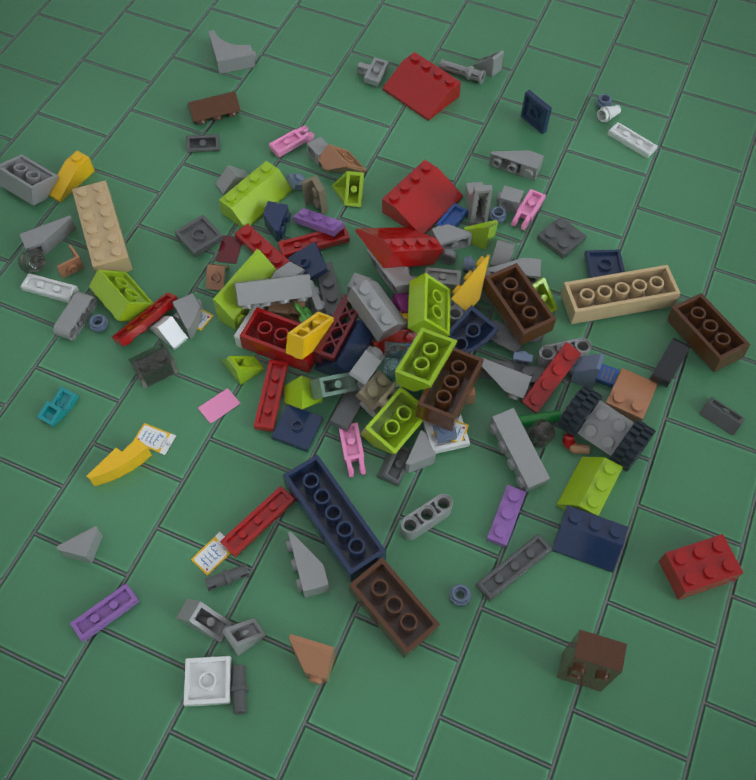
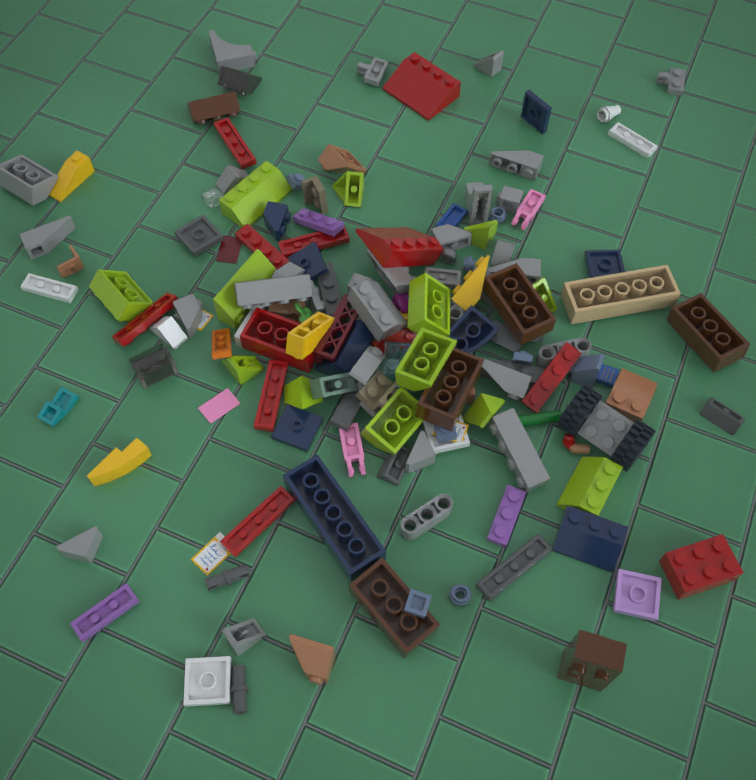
clear smoke head [18,249,46,274] -> none
light grey beam [53,291,97,341] -> none
tan brick [72,180,133,273] -> none
sand blue plate [89,314,108,332] -> none
white sticker [133,423,176,455] -> none
light grey slope [176,599,232,642] -> none
dark grey slope [186,134,220,153] -> none
nougat bracket [206,264,229,290] -> none
bright pink hinge [269,126,315,158] -> none
light grey slope [286,531,330,598] -> none
light grey brick [307,137,328,167] -> none
red slope [382,160,463,234] -> none
light grey pin [439,59,486,84] -> none
clear smoke head [526,419,556,449] -> none
dark grey plate [537,216,587,259] -> none
sand blue plate [596,94,612,108] -> none
black beam [650,338,691,388] -> none
none -> clear tile [201,187,223,208]
none -> orange tile [212,328,232,360]
none -> red plate [214,117,257,169]
none -> clear smoke slope [217,66,262,96]
none -> sand blue plate [403,589,432,619]
none -> lime slope [462,393,505,428]
none -> lavender plate [613,569,662,622]
none -> light grey hinge [656,68,686,96]

